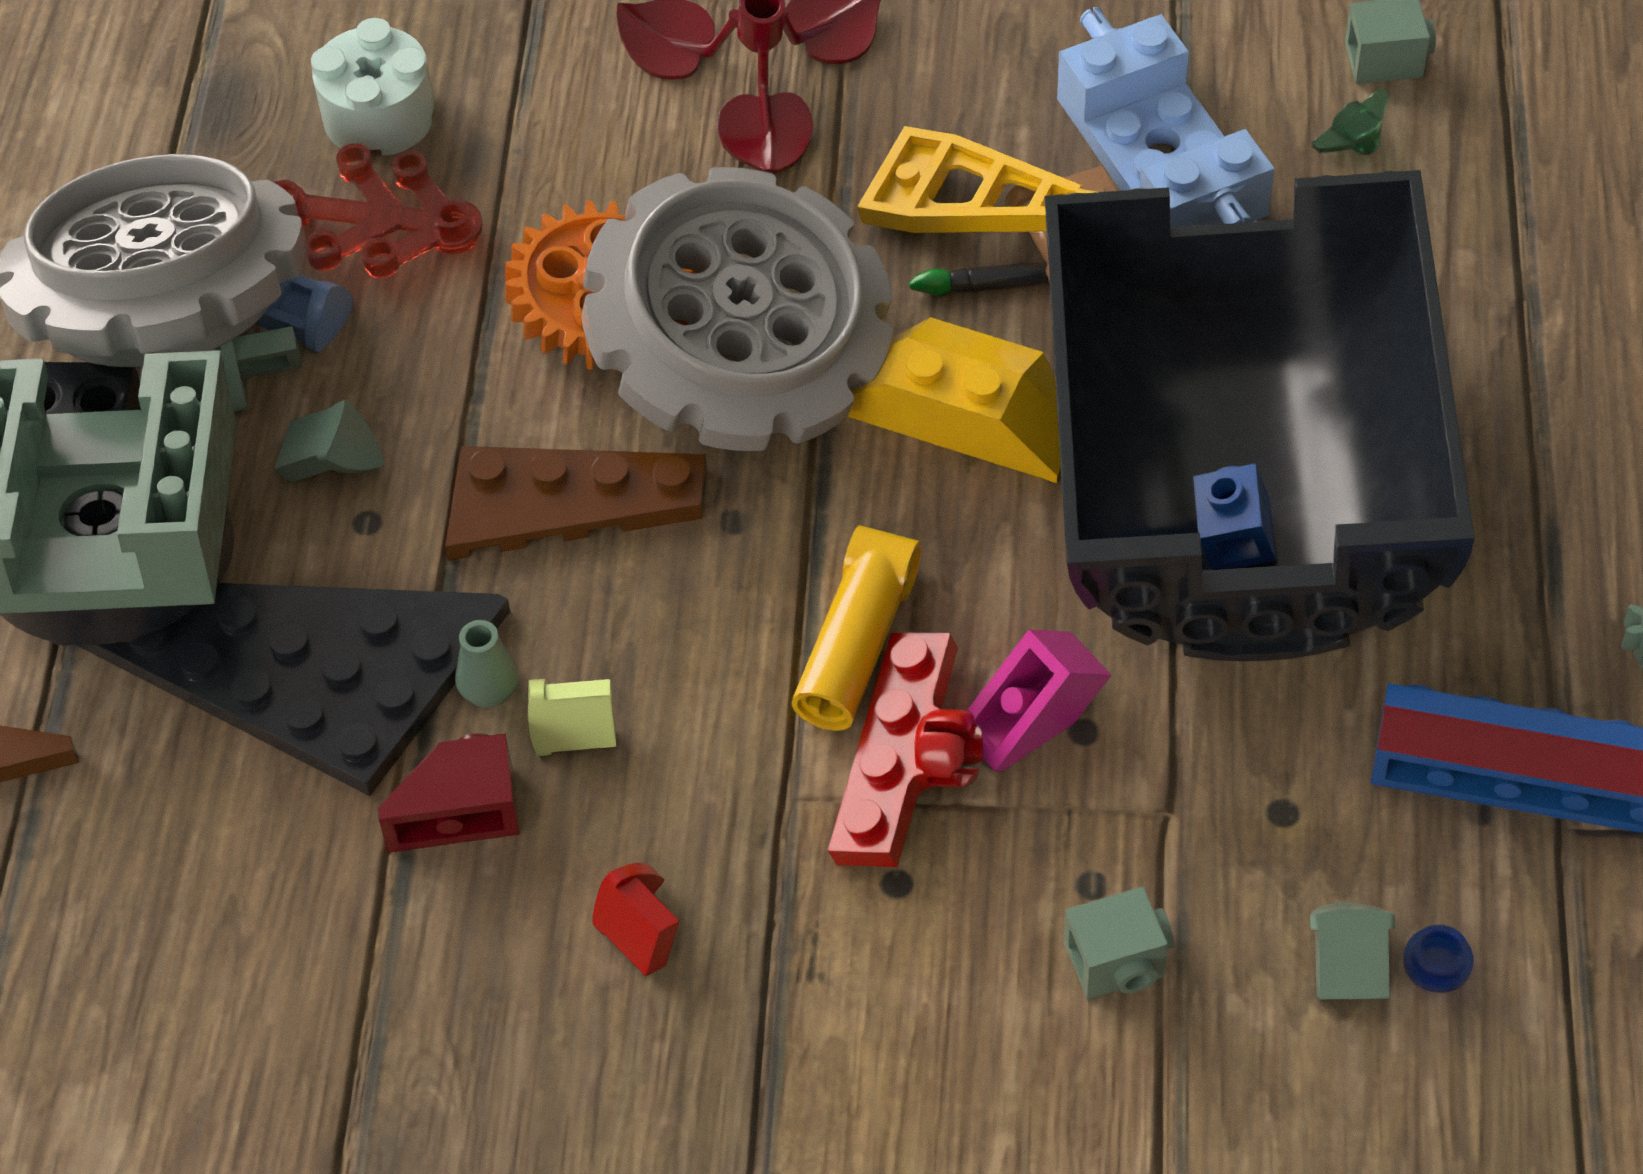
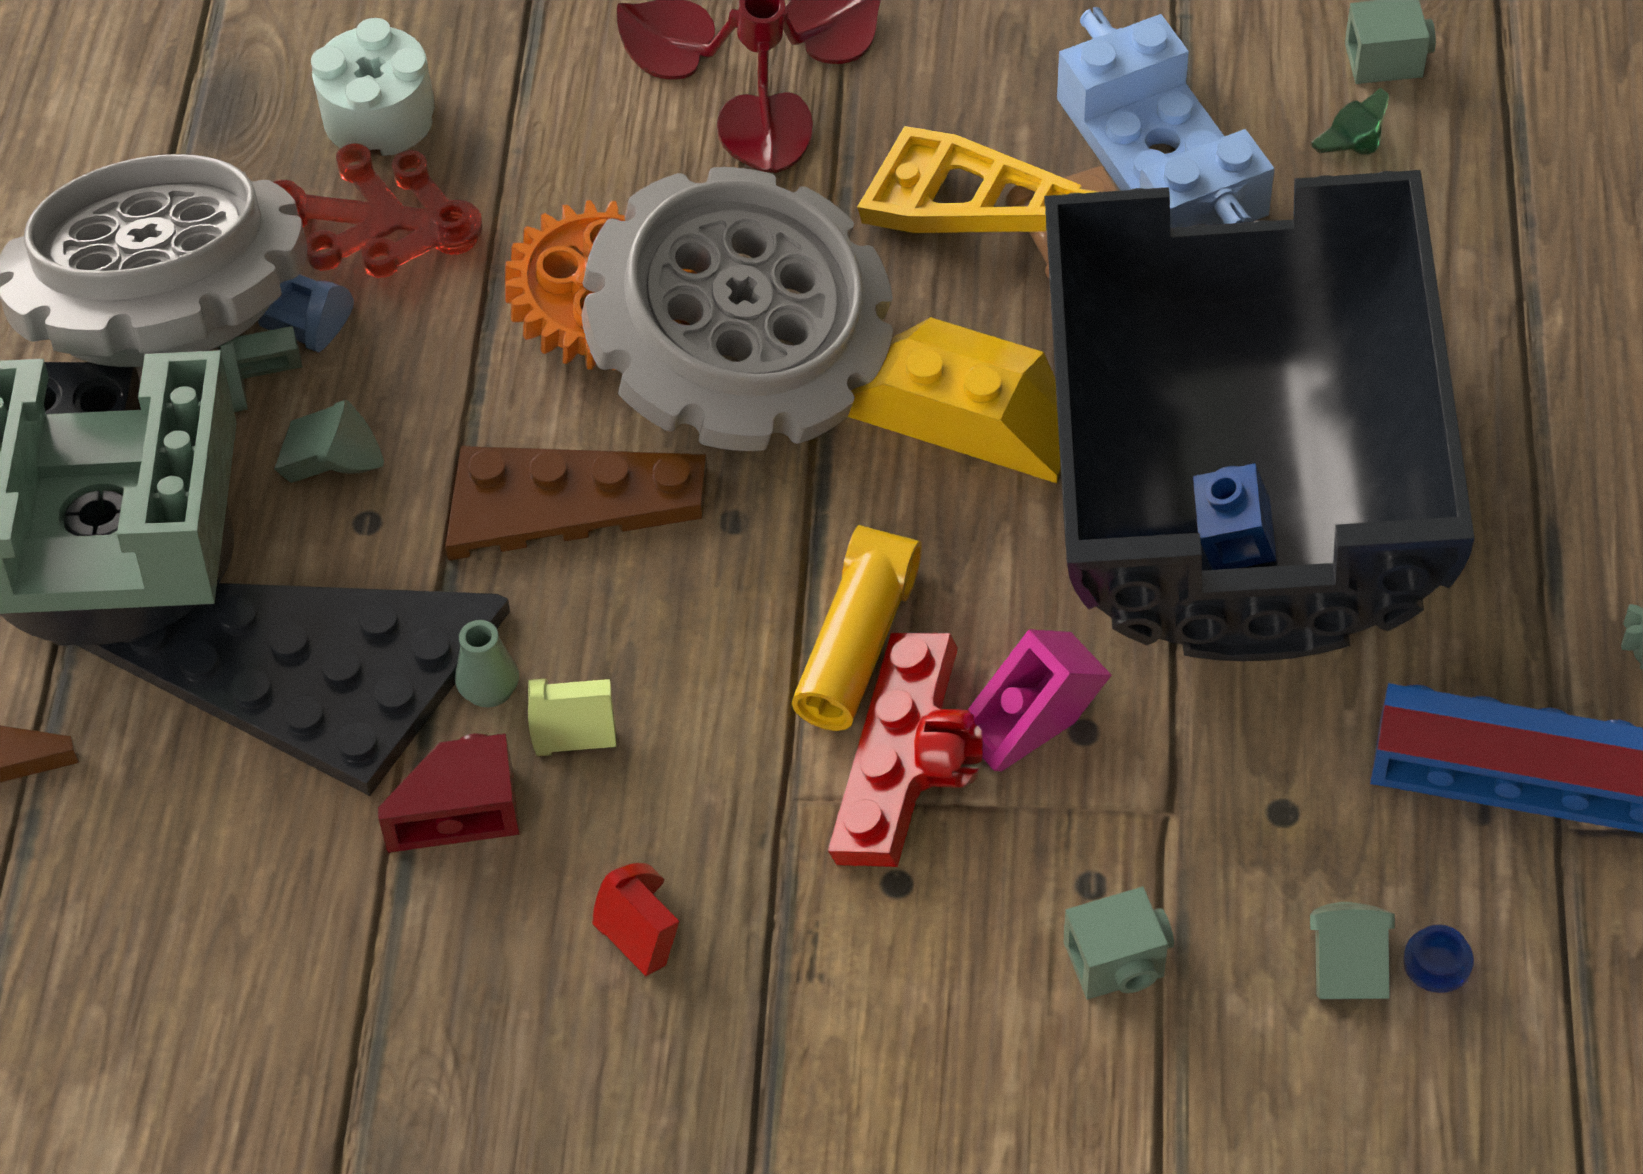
black piece [909,262,1049,296] -> none

